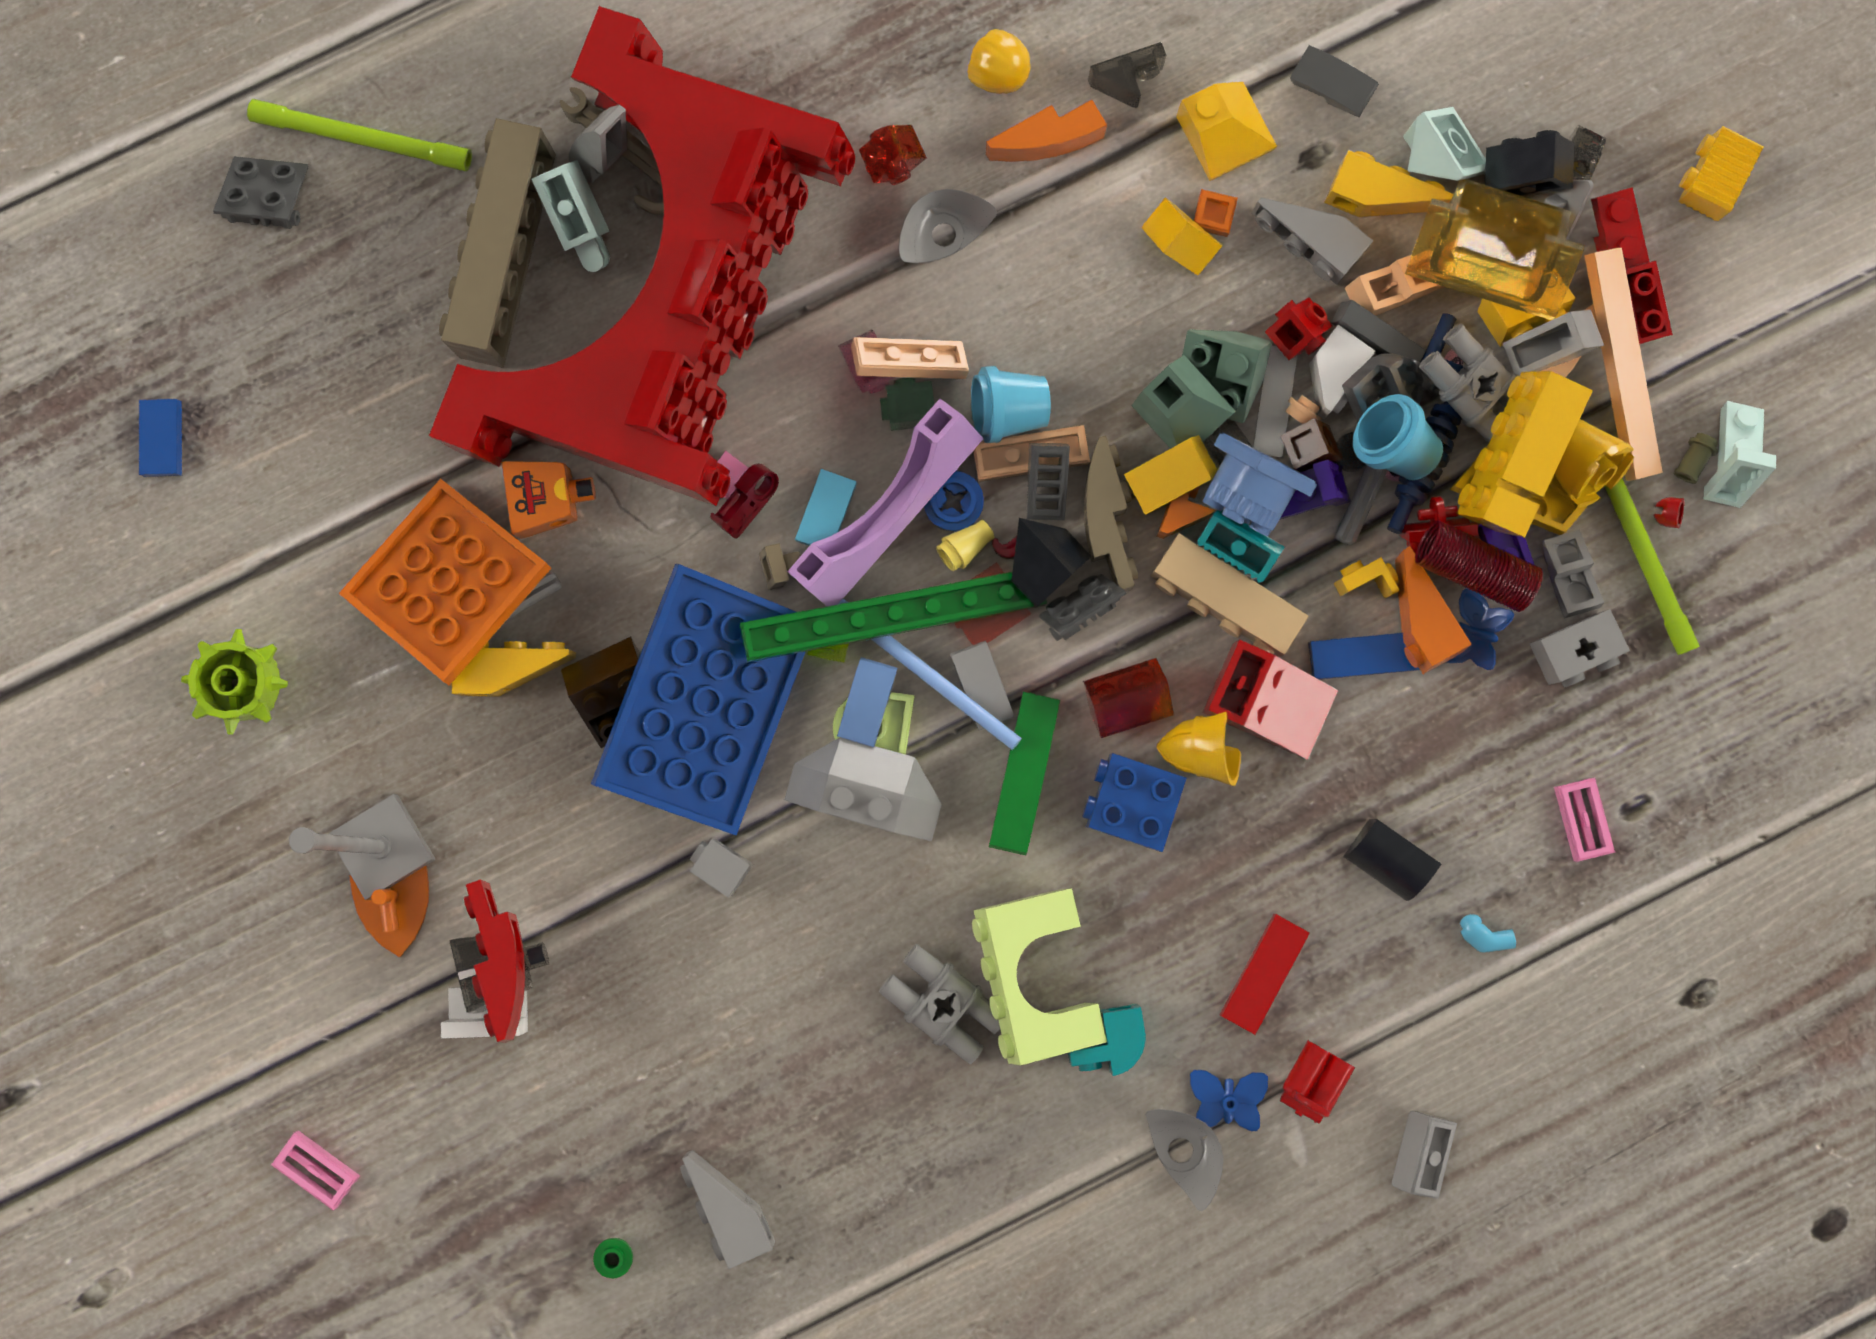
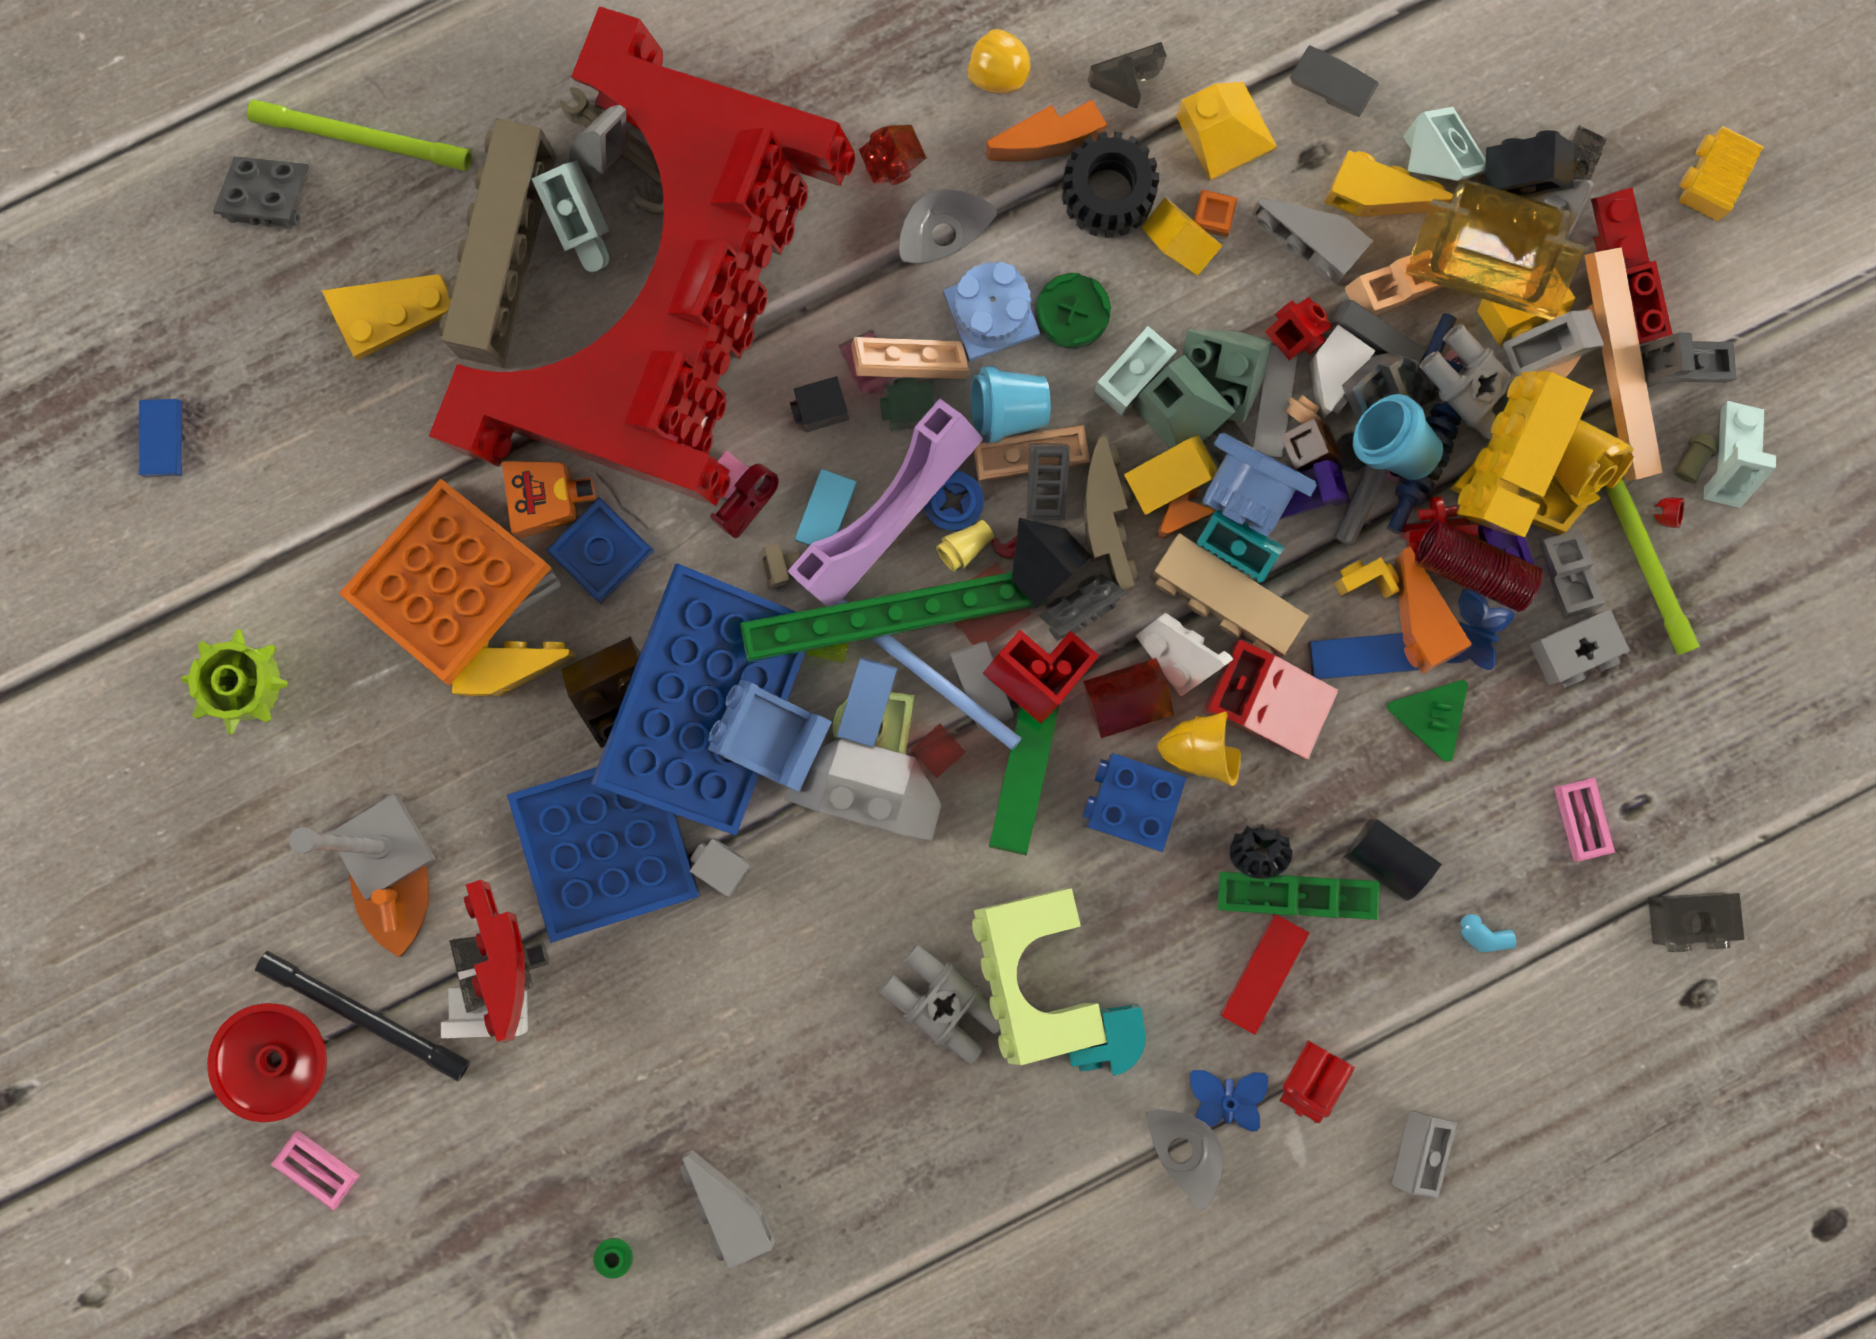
none -> red dish [207,1003,327,1123]
none -> black piece [255,951,470,1082]
none -> yellow wing [321,274,451,360]
none -> blue plate [507,767,700,943]
none -> blue tile [546,497,654,604]
none -> medium blue panel [708,680,832,792]
none -> black brick [789,376,850,433]
none -> clear red brick [911,724,966,779]
none -> light blue piece [943,262,1040,362]
none -> red brick [982,630,1100,724]
none -> green tile [1035,272,1111,349]
none -> black tyre [1062,131,1159,238]
none -> light aqua panel [1094,326,1177,416]
none -> white wing [1136,613,1233,696]
none -> green slope [1218,872,1381,920]
none -> black gear [1230,823,1293,879]
none -> green piece [1387,680,1468,762]
none -> dark grey bracket [1640,332,1737,388]
none -> clear smoke brick [1648,892,1745,952]

